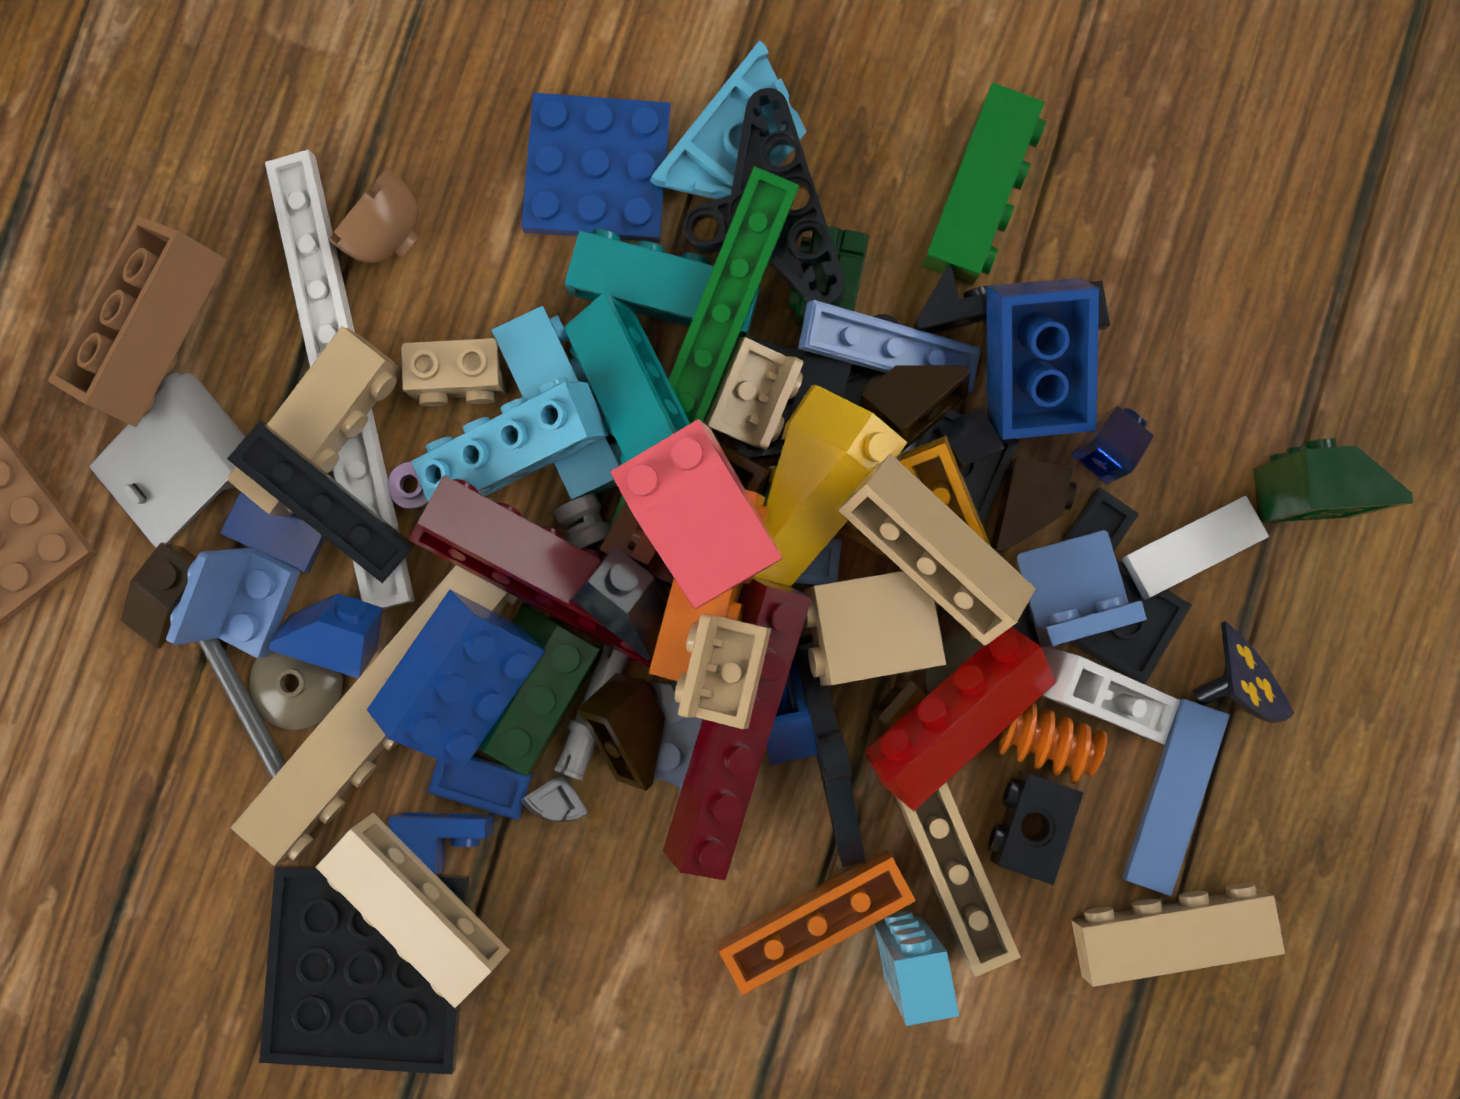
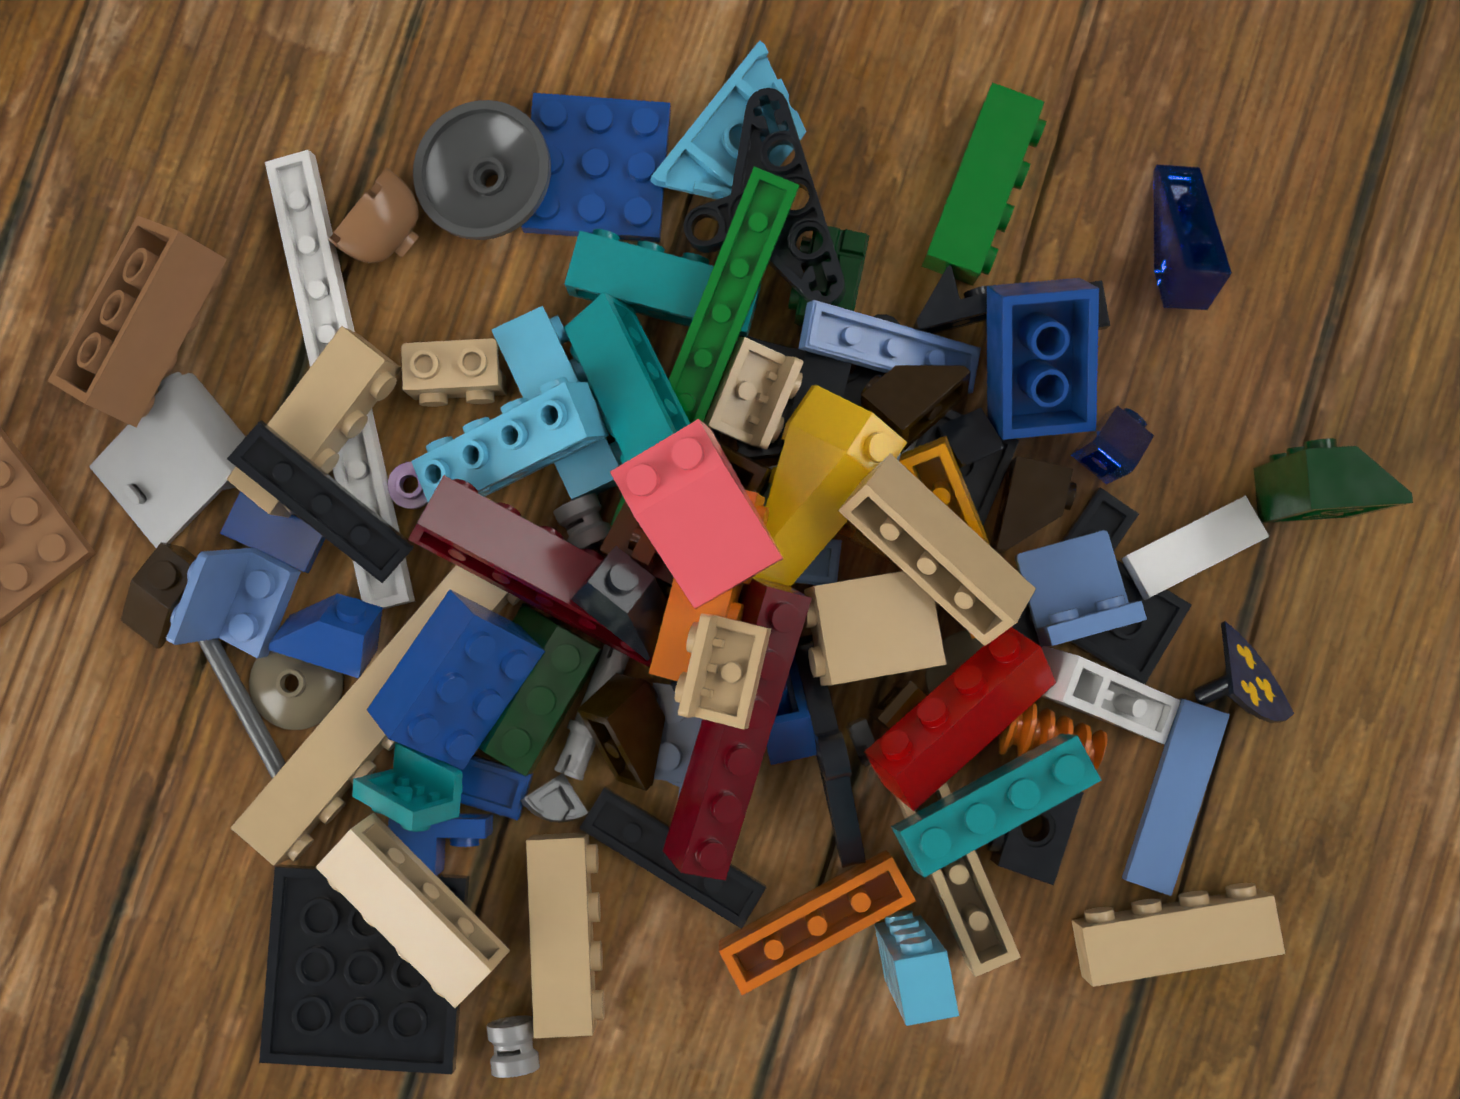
none -> teal bracket [352,743,463,832]
none -> dark grey dish [413,100,551,240]
none -> light grey wheel [487,1016,540,1078]
none -> tan brick [526,832,605,1038]
none -> black tile [579,786,766,929]
none -> dark grey tile [846,717,875,767]
none -> teal brick [891,733,1102,878]
none -> clear blue slope [1153,164,1232,310]

